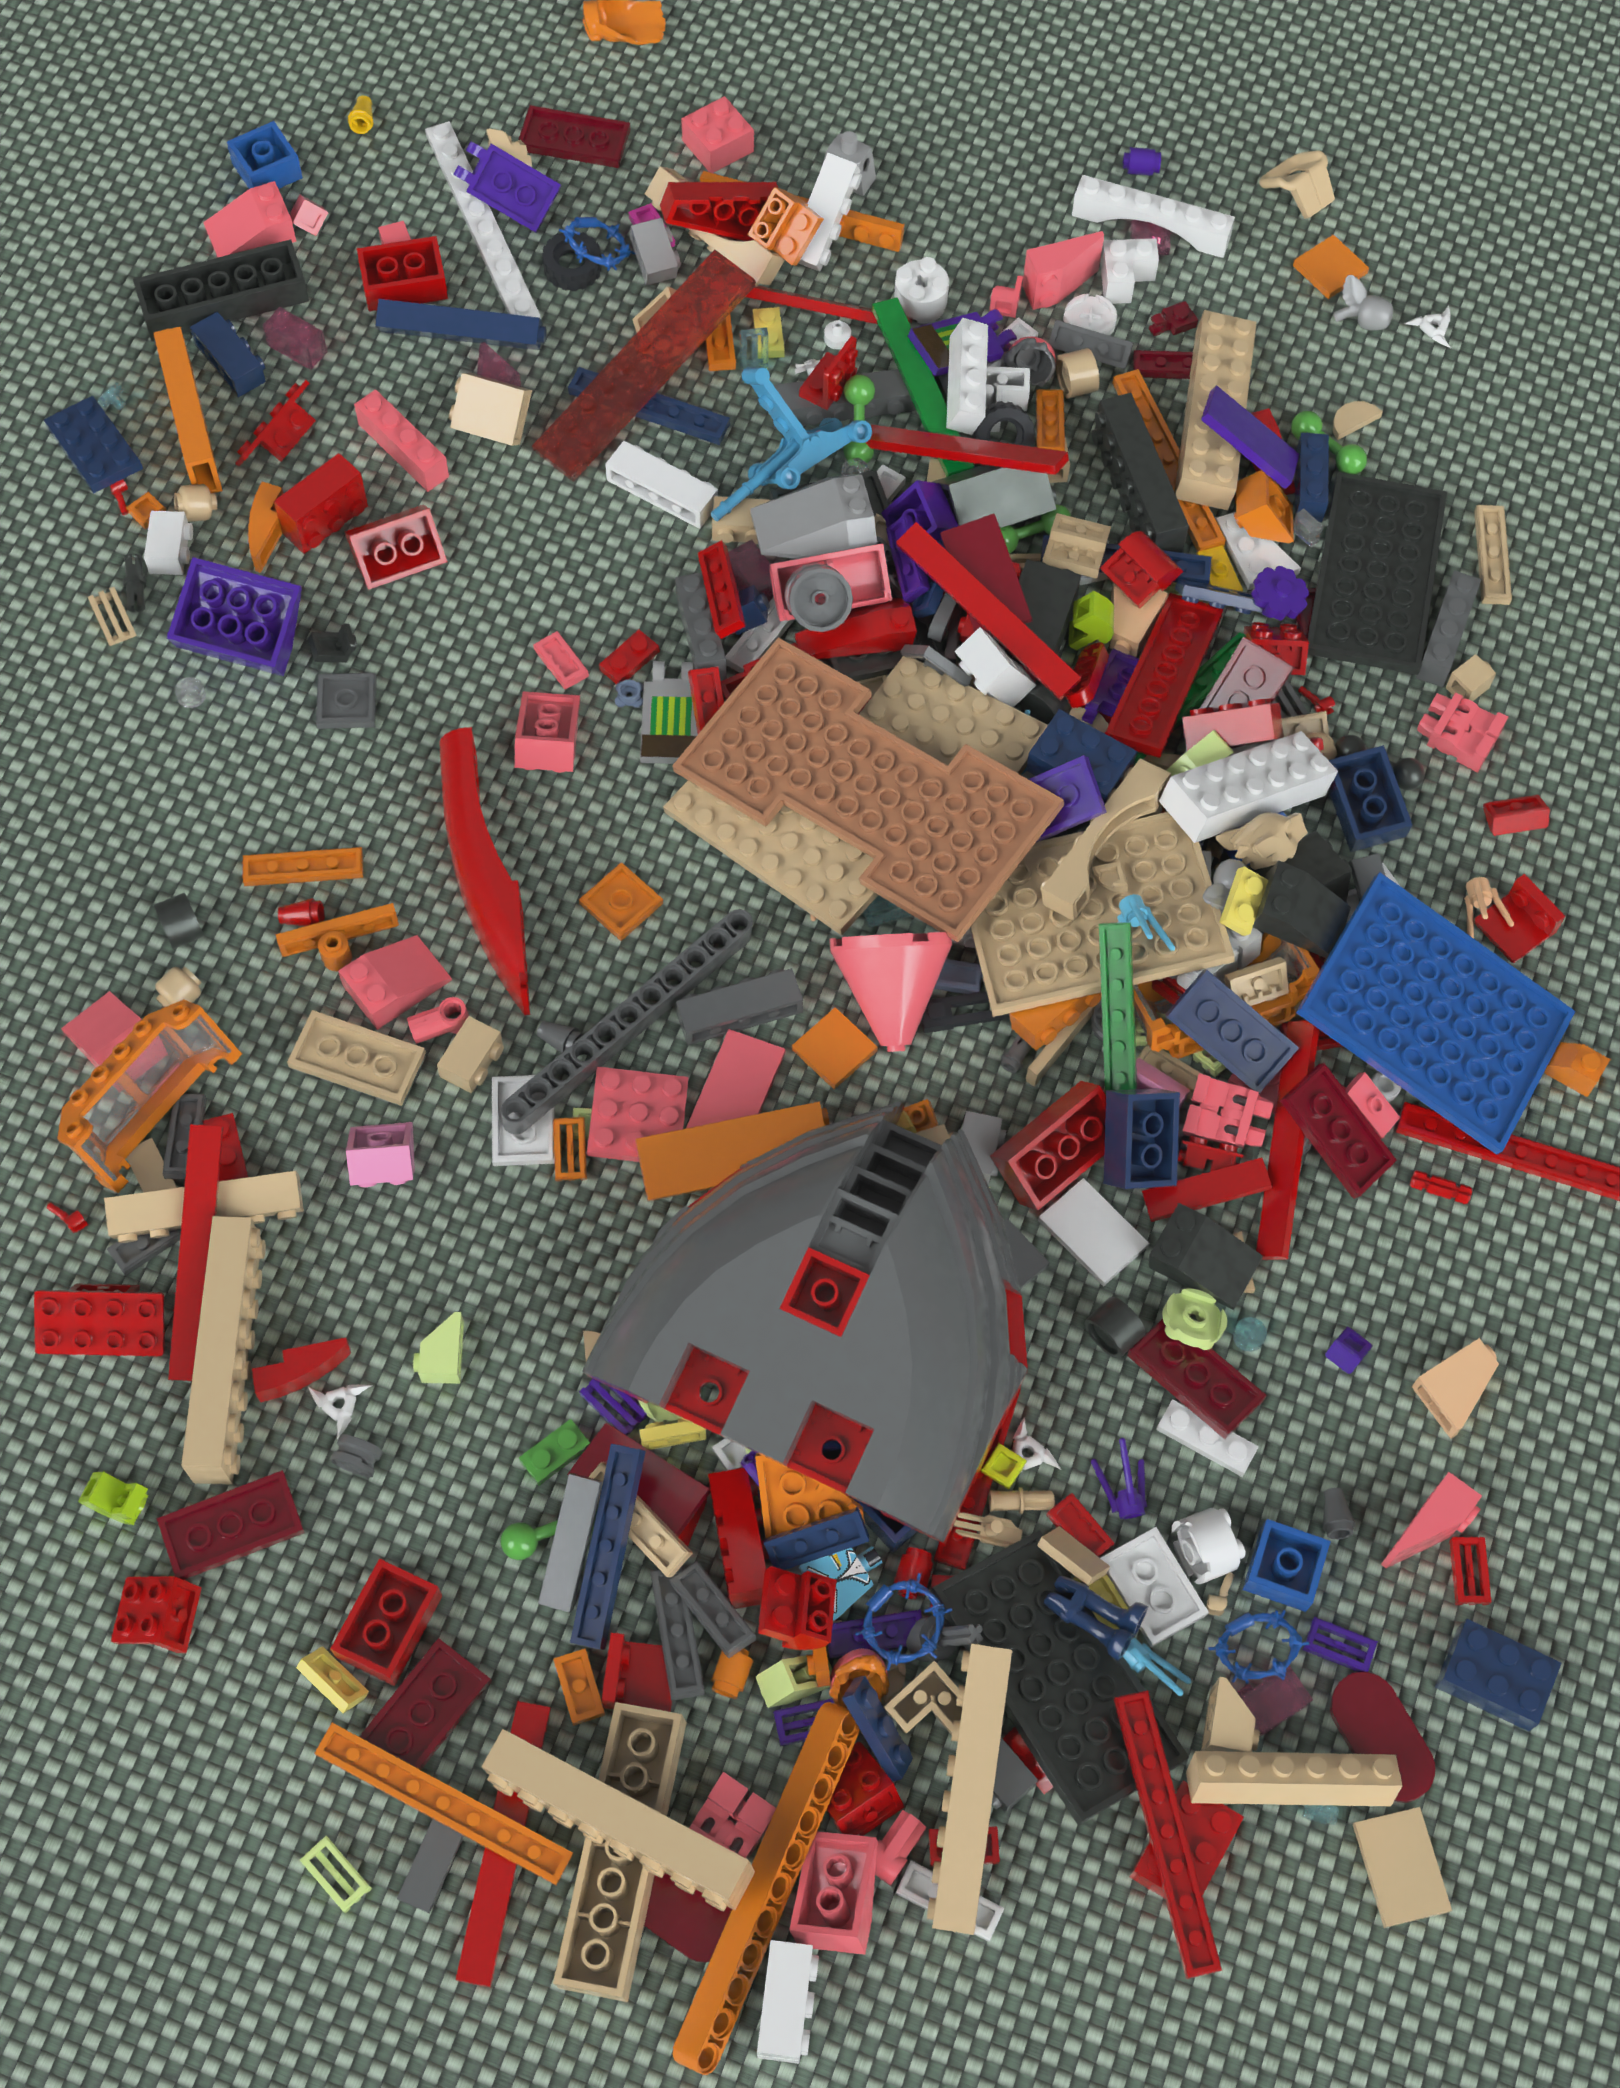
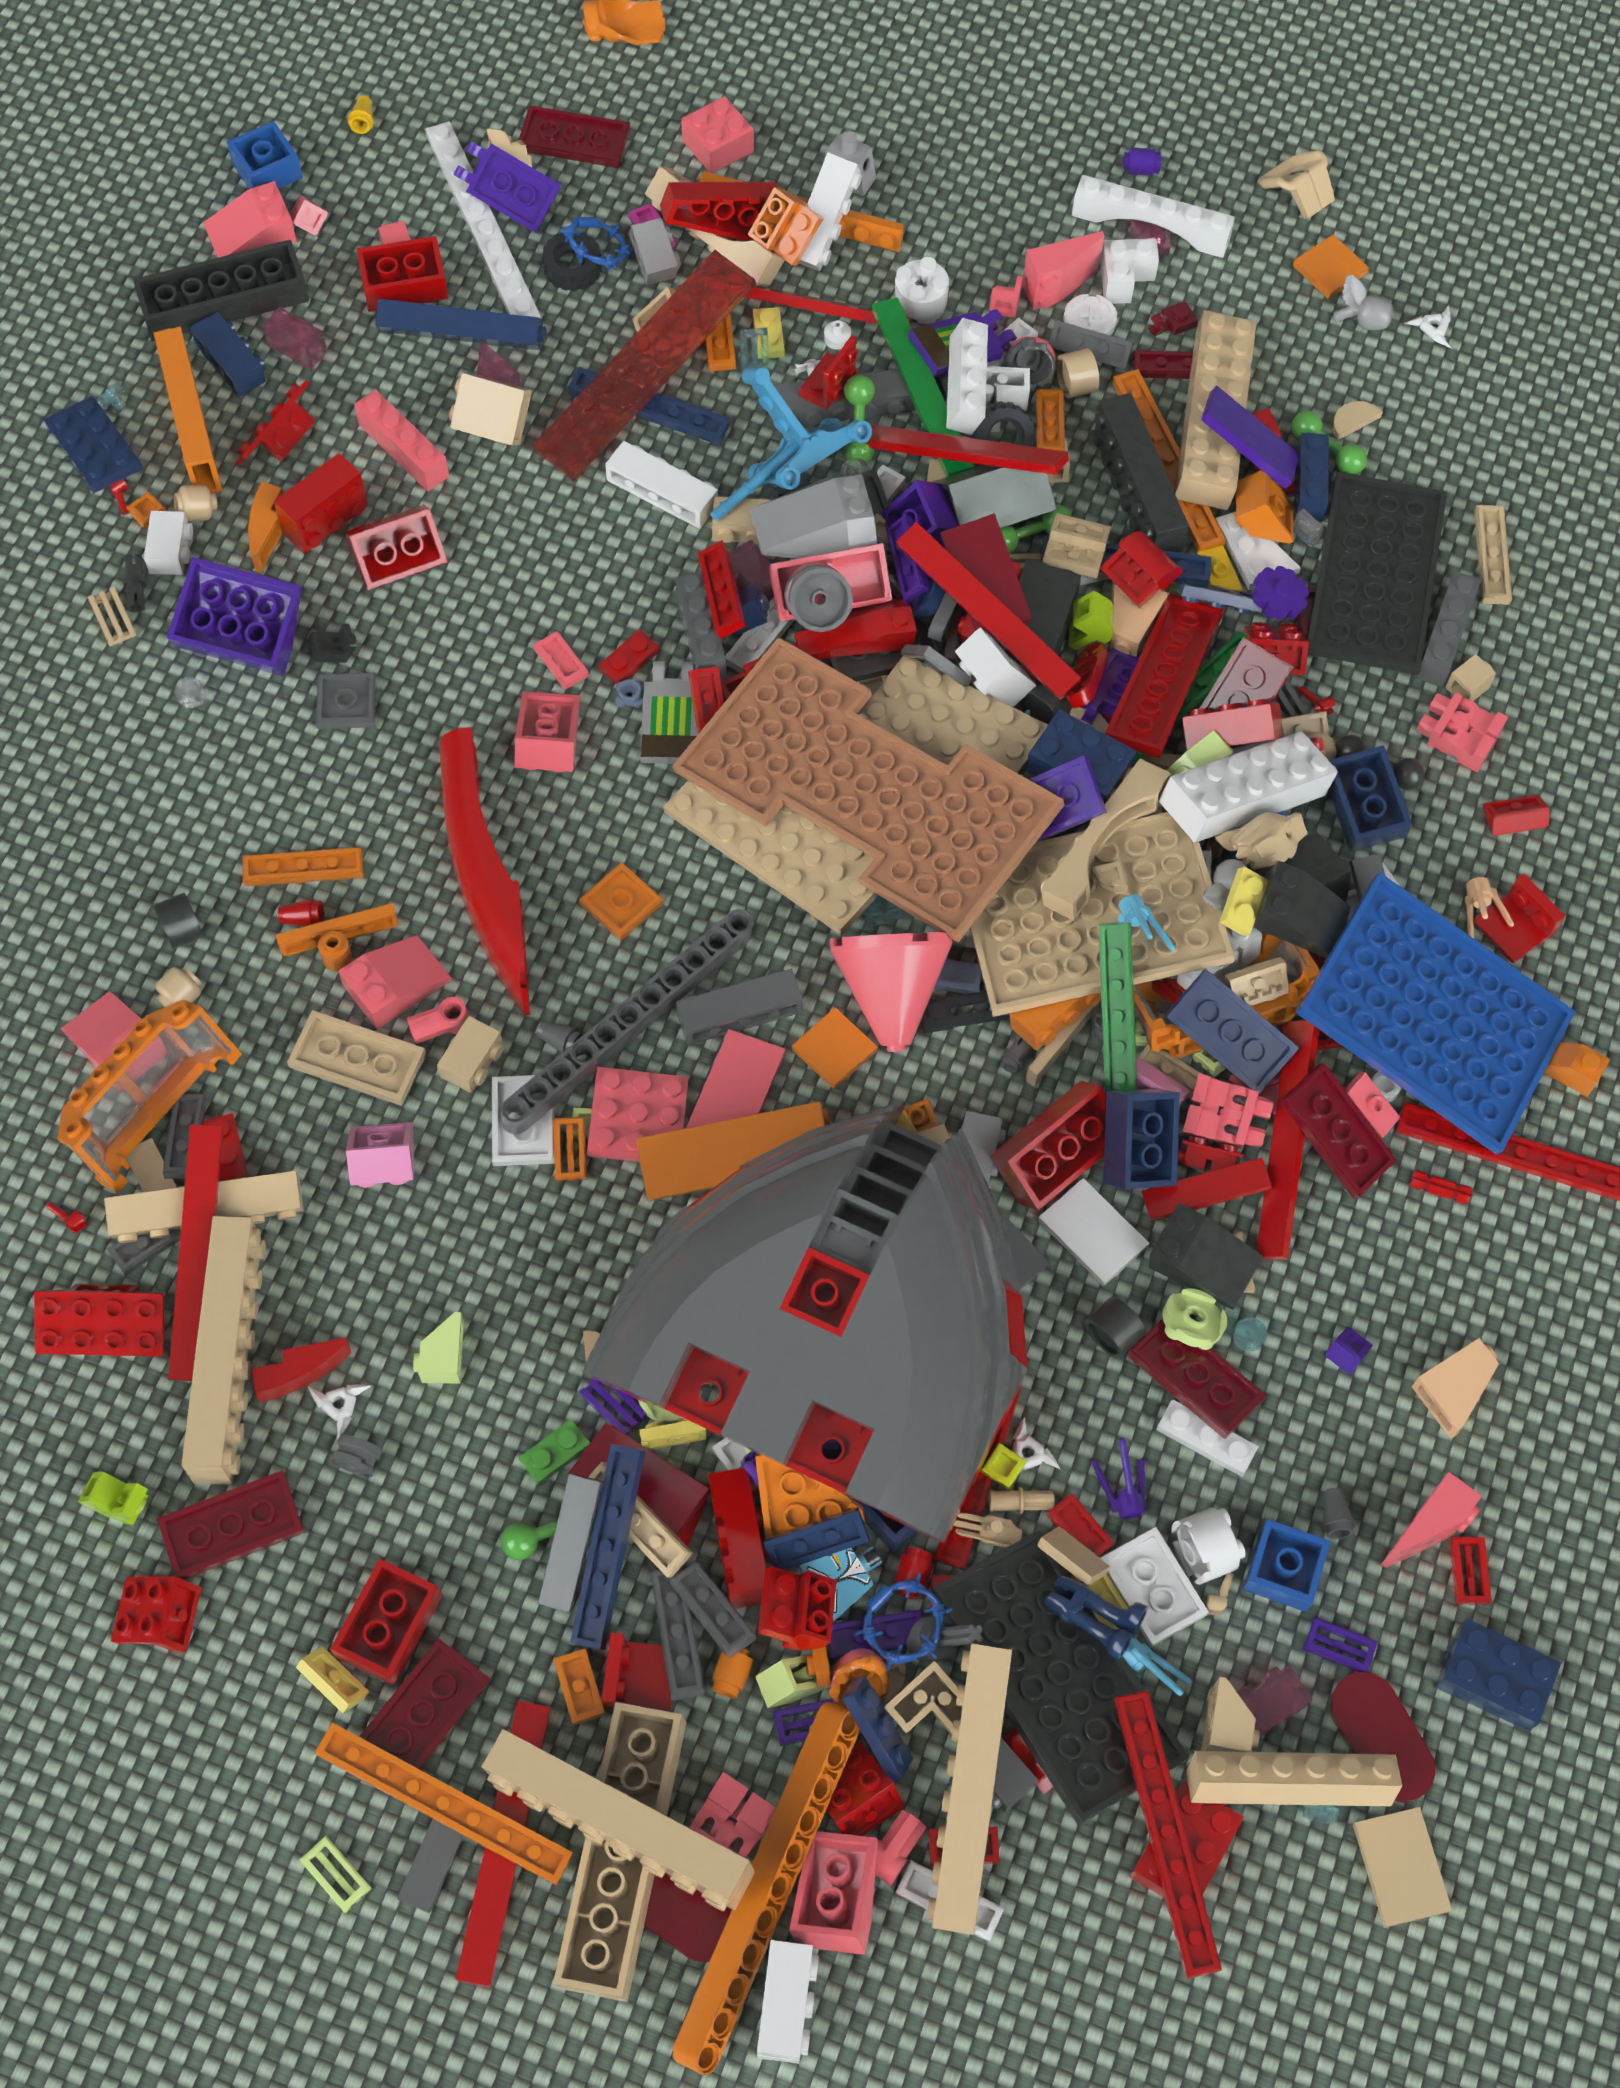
blue piece [1208,1610,1310,1684] -> none

